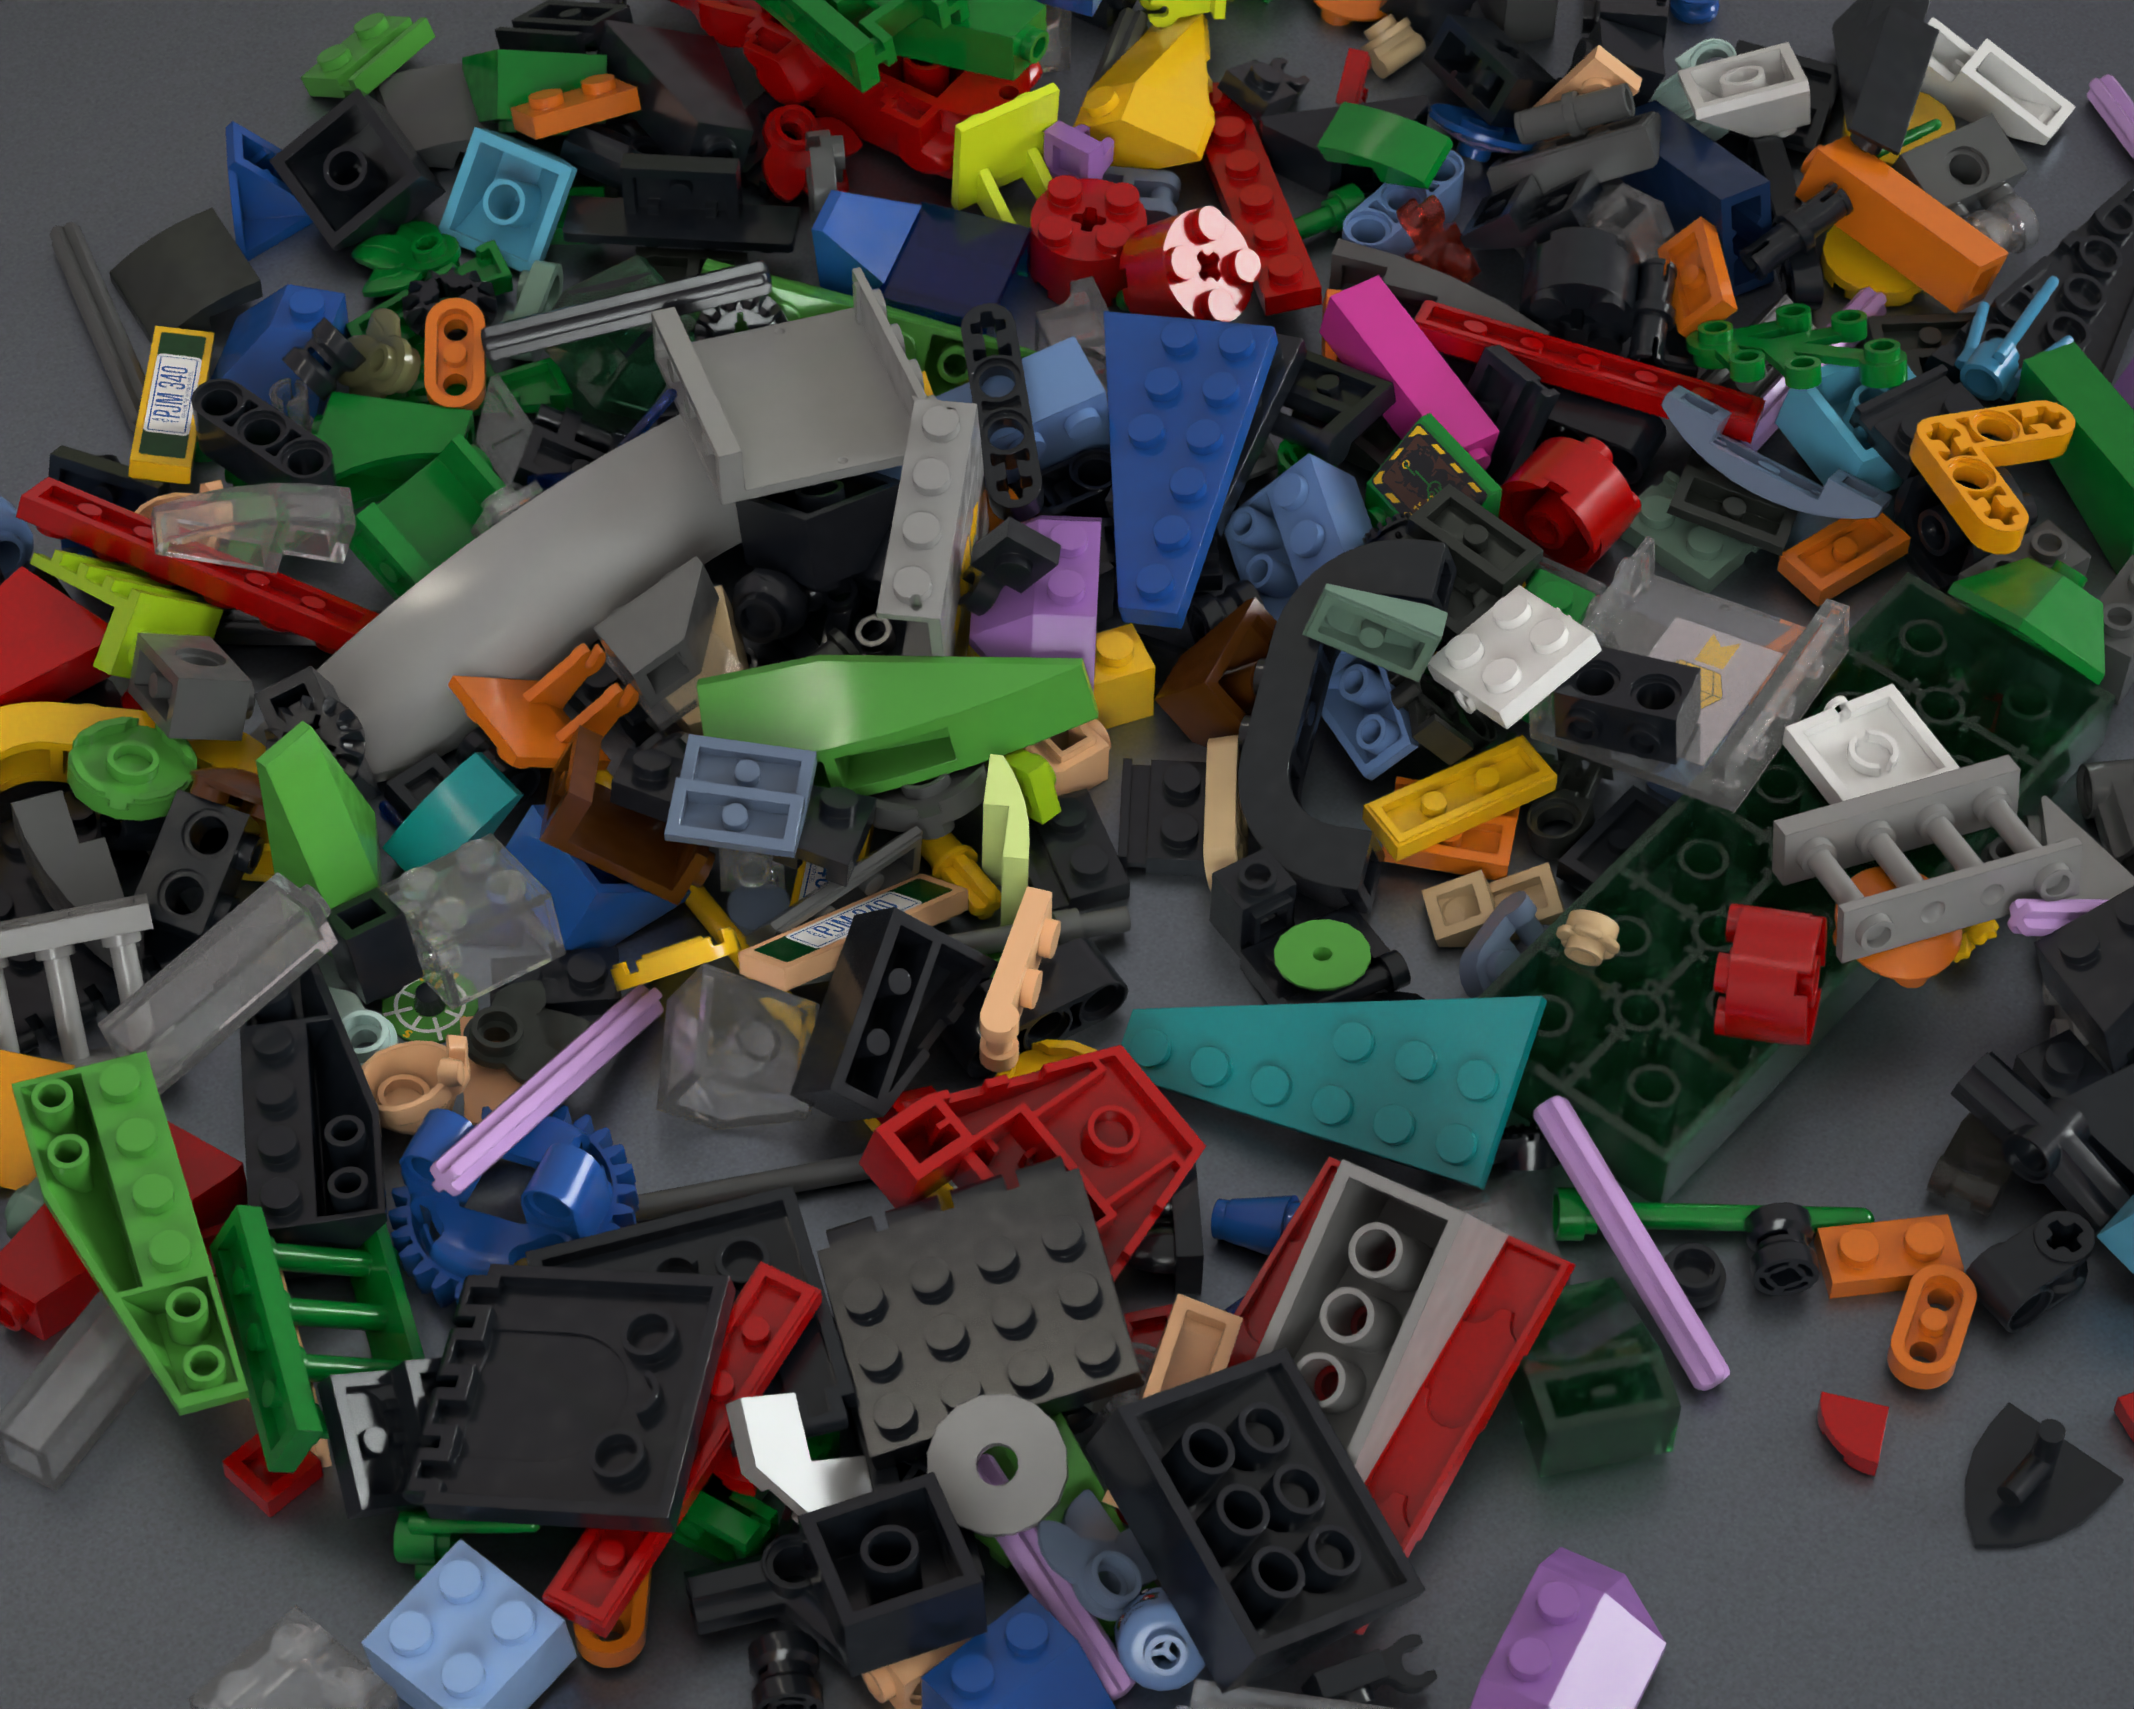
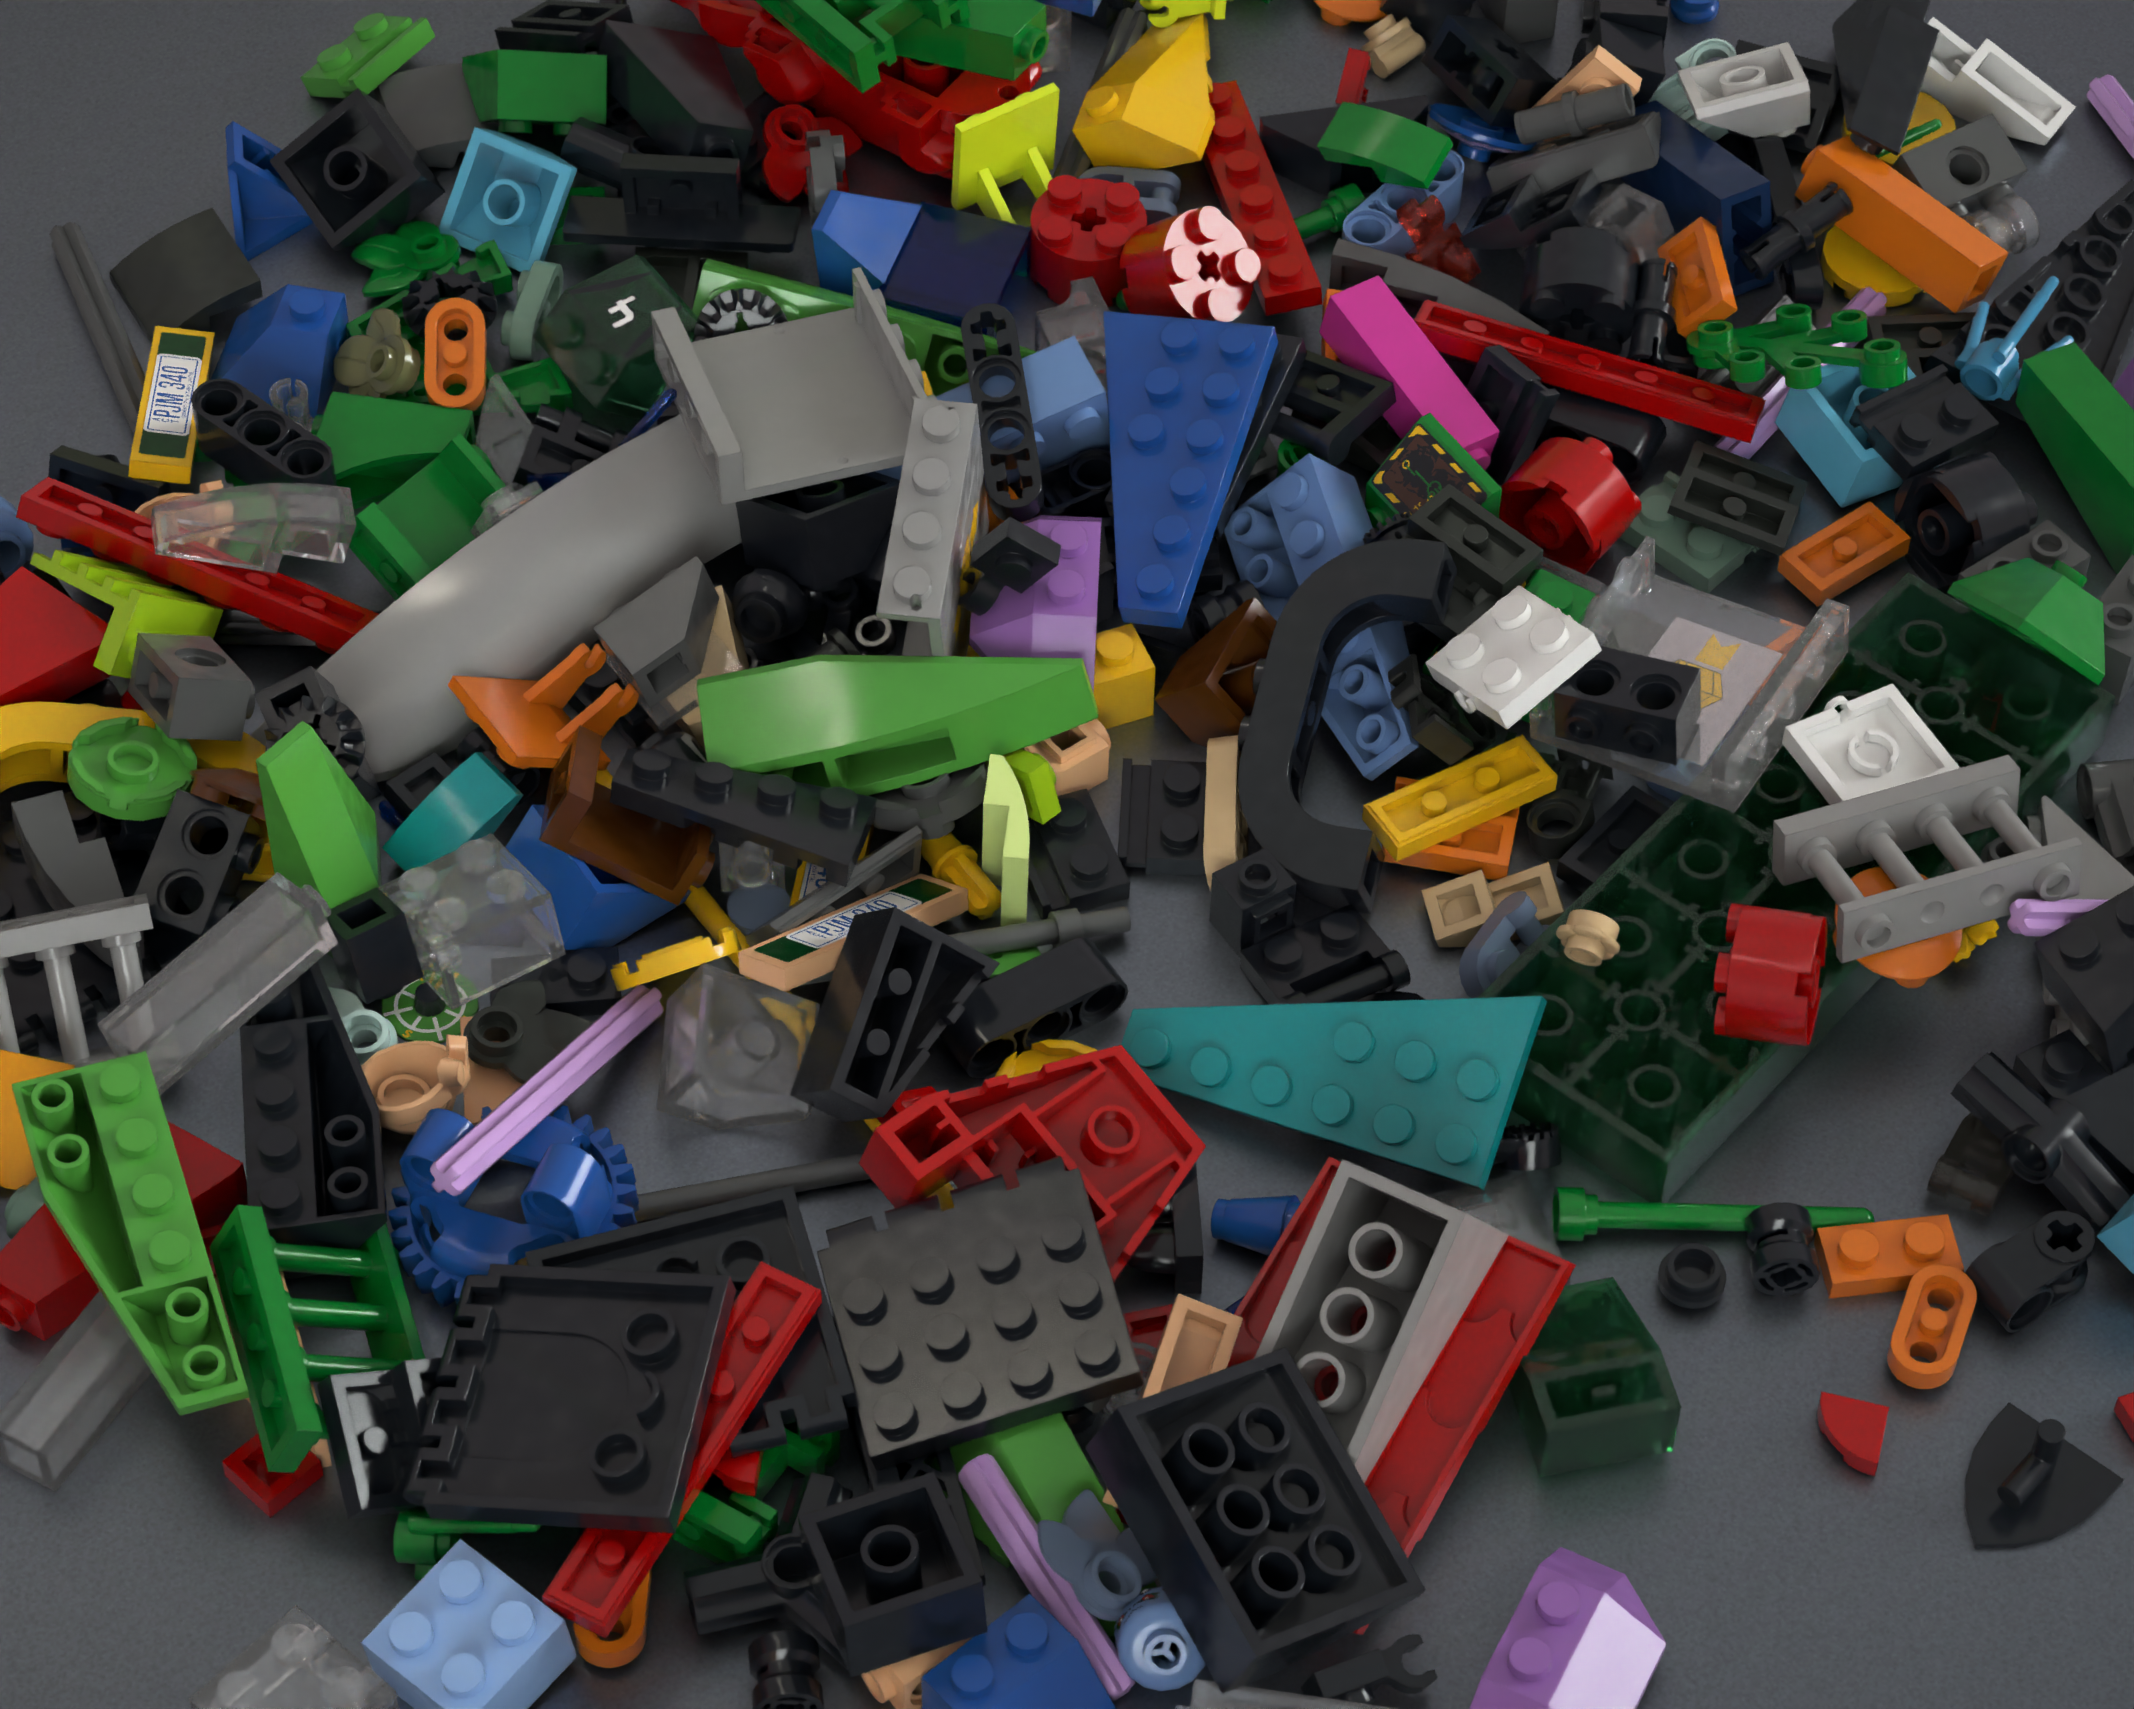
black wheel [282,317,366,401] -> none
axle [481,260,772,361] -> none
orange plate [510,74,641,140] -> none
sand blue slope [664,734,817,858] -> none
tile [726,1393,873,1524] -> none
light grey tile [927,1394,1069,1537] -> none
light nougat plate [979,886,1061,1072] -> none
medium lavender tile [1044,120,1114,180] -> none
black plate [1217,57,1310,122] -> none
bright green piece [1274,919,1371,991] -> none
sand green slope [1302,583,1448,682] -> none
lavender axle [1533,1095,1730,1391] -> none
sand blue slope [1661,385,1893,519] -> none
light orange beam [1909,400,2076,555] -> none

